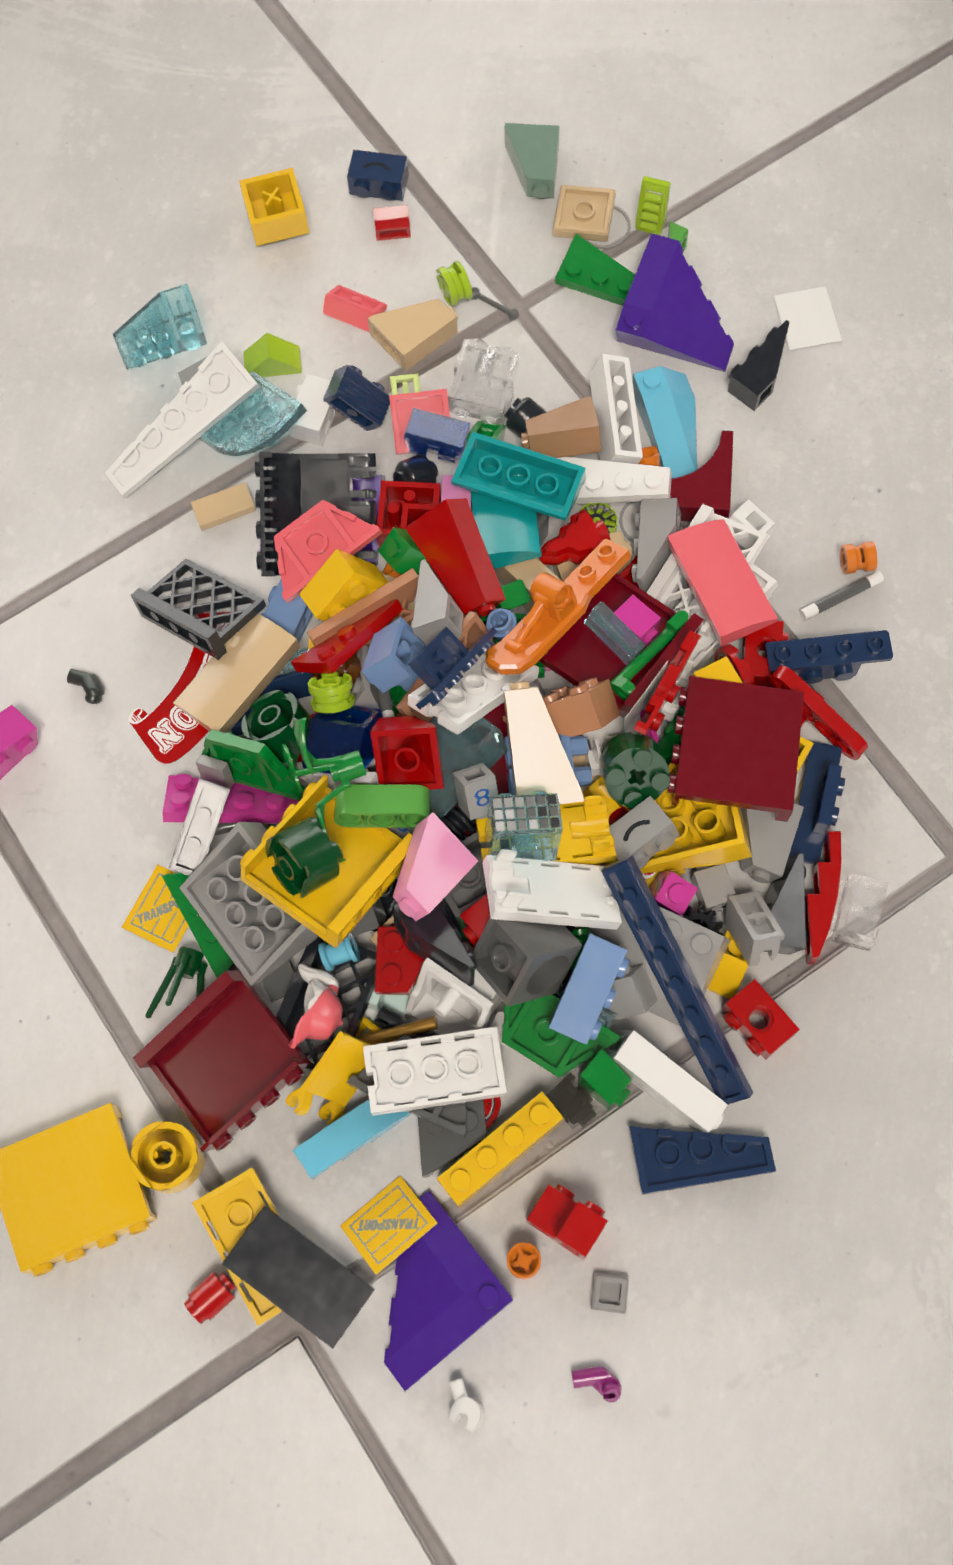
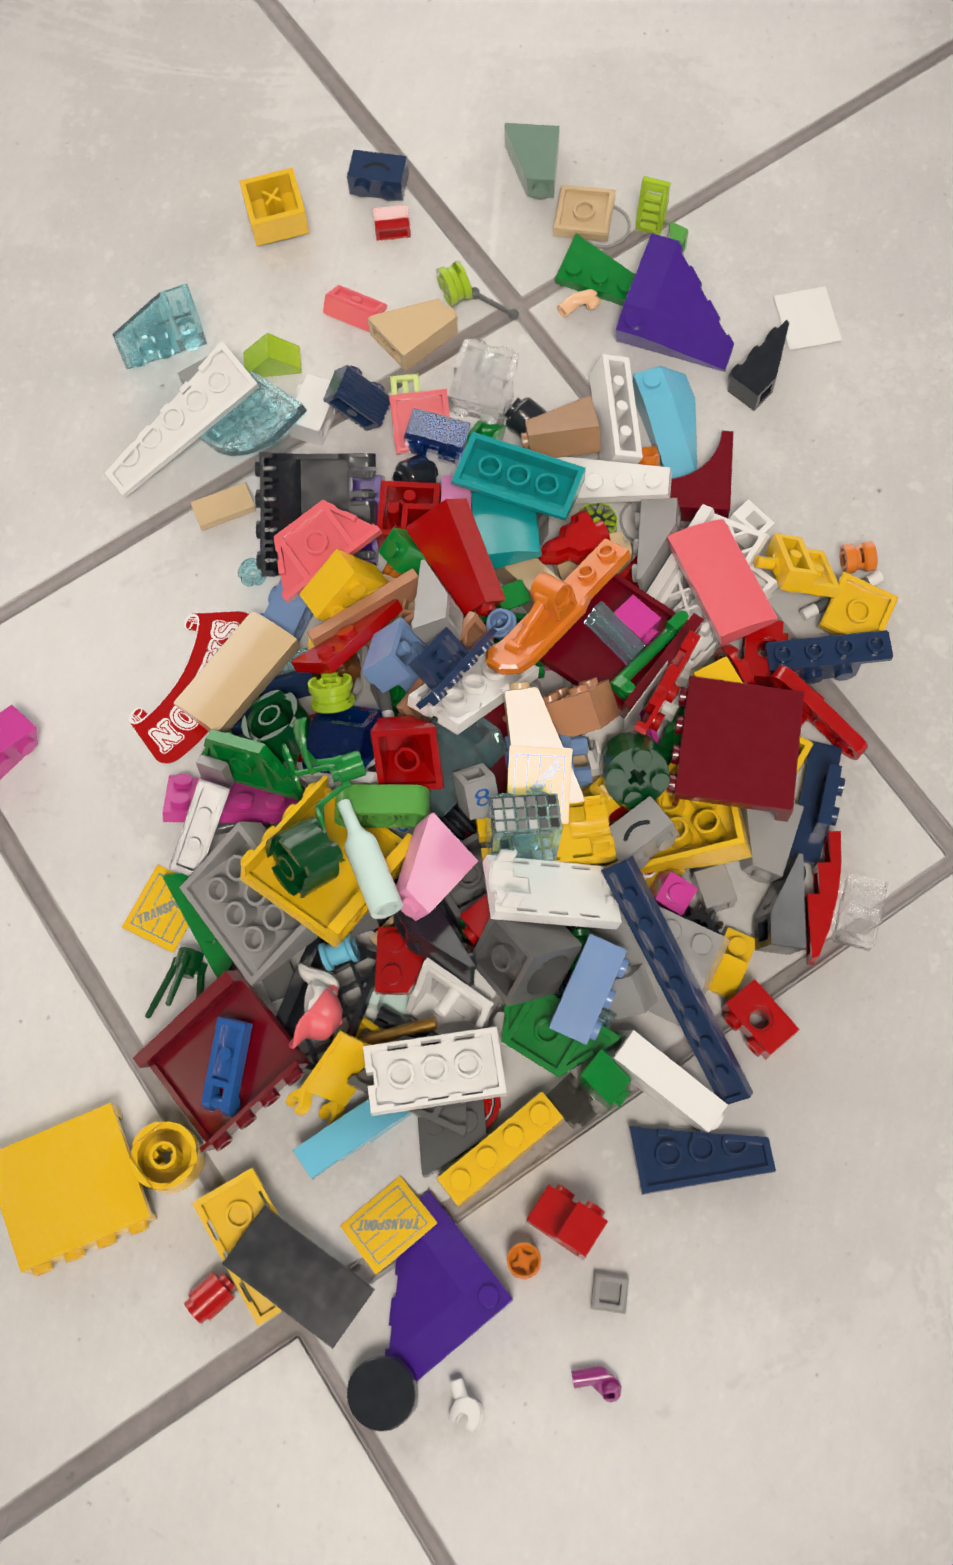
pearl dark grey arm [67,669,104,704] -> none
fence [130,559,266,660] -> none
light grey hinge [724,891,785,967] -> none
none -> blue plate [201,1016,253,1117]
none -> clear light blue plate [238,558,266,587]
none -> light aqua piece [337,799,403,919]
none -> black tile [347,1356,418,1431]
none -> sticker [506,746,572,824]
none -> light nougat arm [557,289,601,317]
none -> yellow plate [753,533,840,598]
none -> yellow tile [818,572,899,635]

